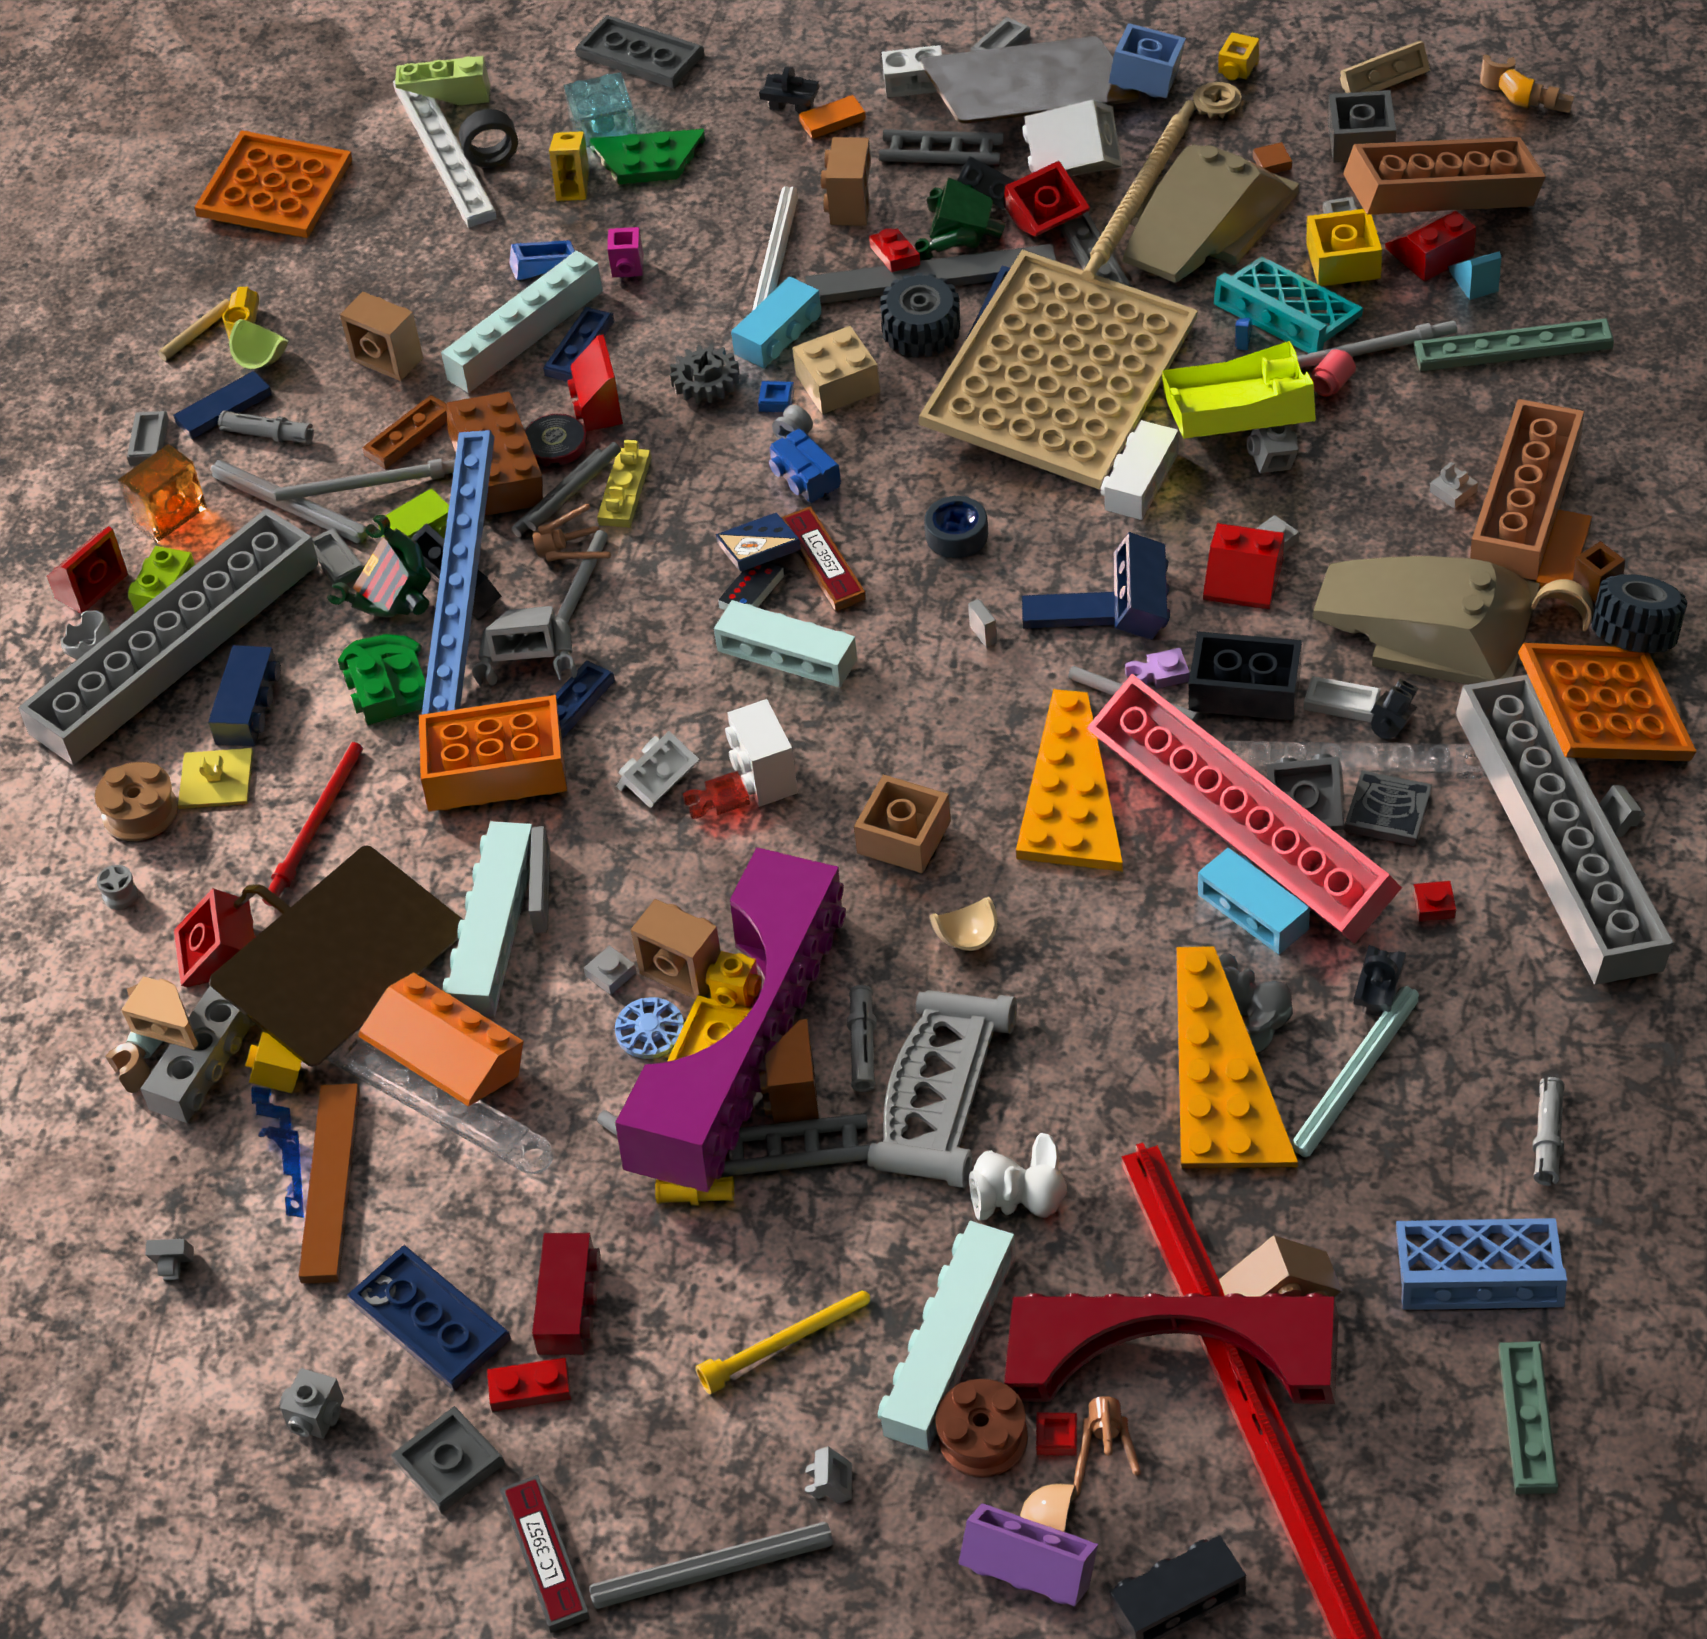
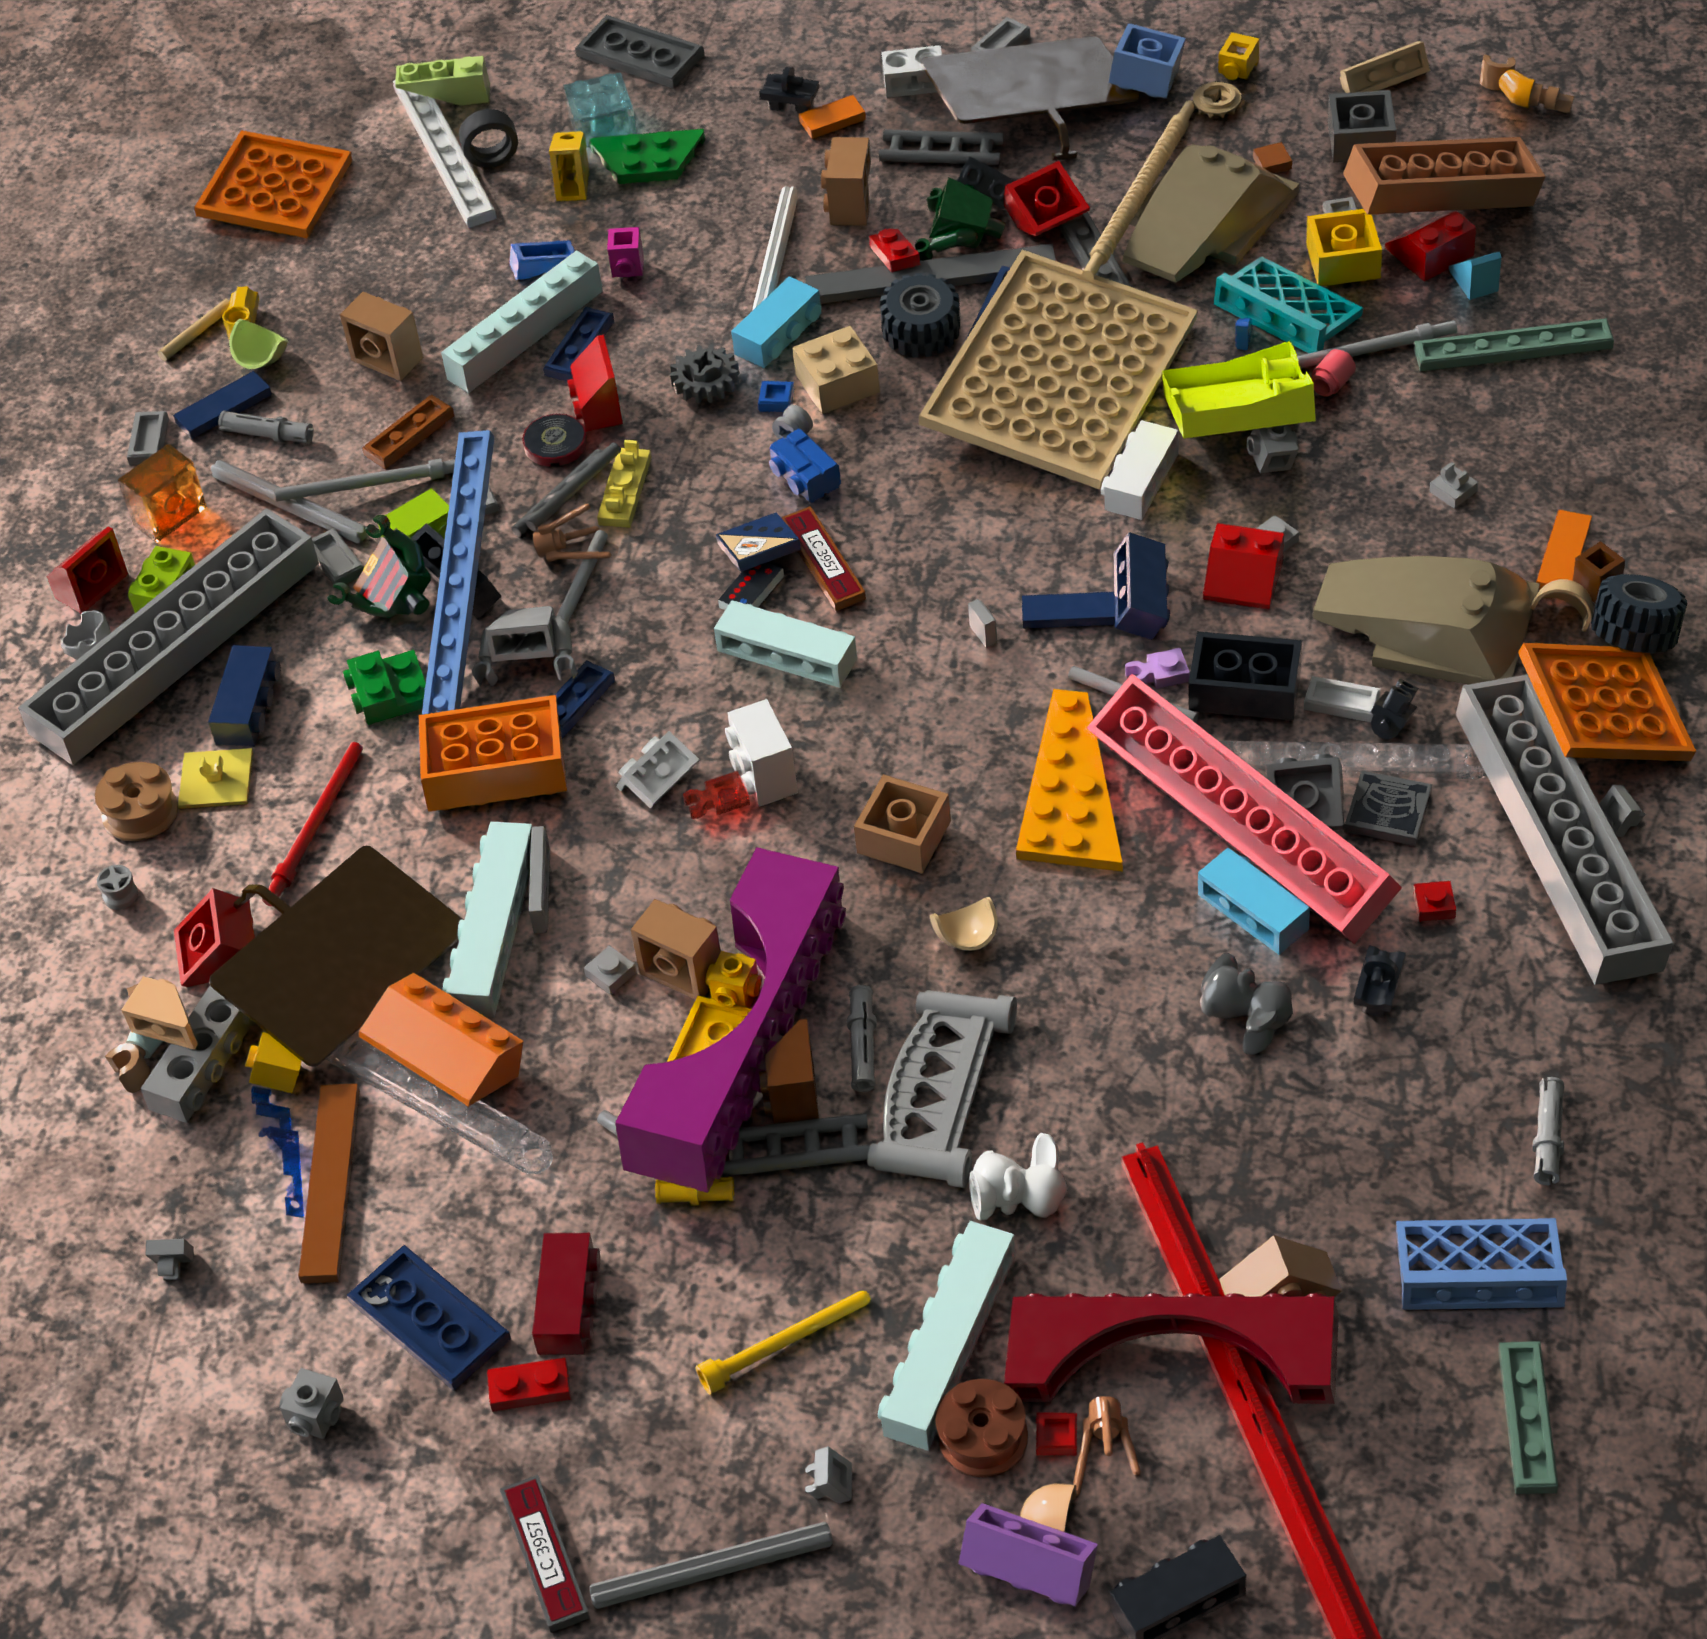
green piece [338,634,422,670] -> none
dark grey tile [391,1406,505,1514] -> none
dark orange brick [446,392,543,516] -> none
light blue wheel [615,997,684,1059] -> none
black wheel [924,496,988,558] -> none
white slope [1023,99,1122,176] -> none
light orange wing [1177,946,1298,1168] -> none
light aqua axle [1292,986,1419,1157] -> none
nougat brick [1470,399,1584,580] -> none

